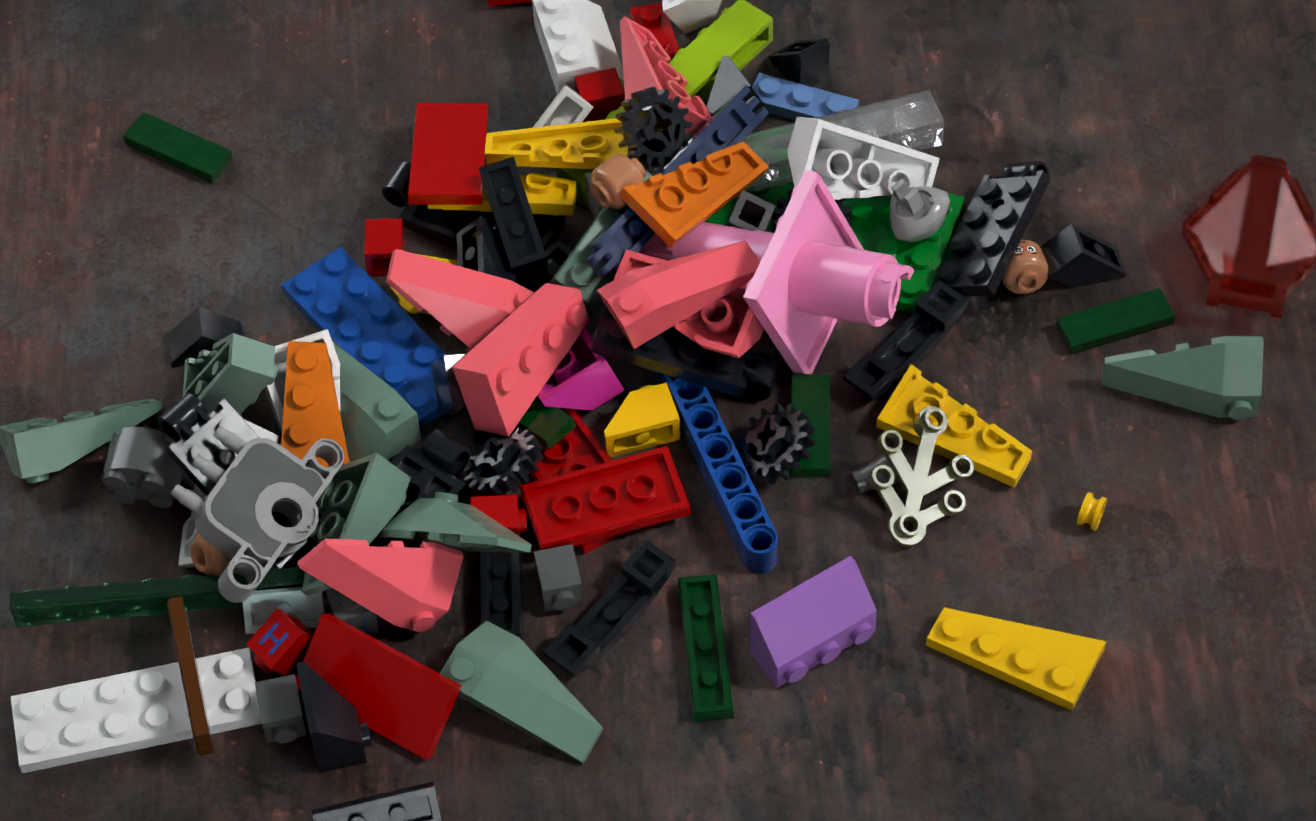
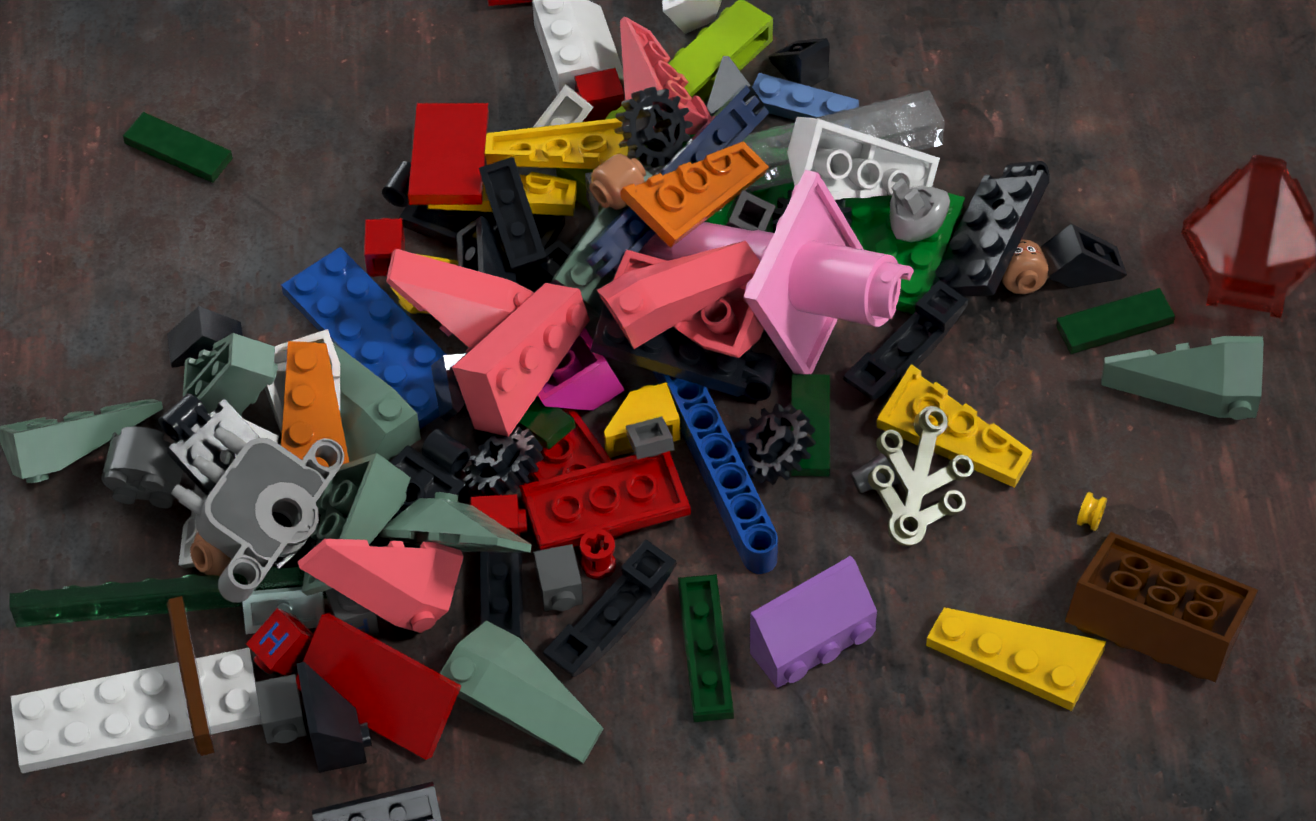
red plate [630,2,680,63] -> none
none -> red bush [580,529,616,580]
none -> dark grey plate [626,416,675,459]
none -> reddish brown slope [1065,532,1258,683]

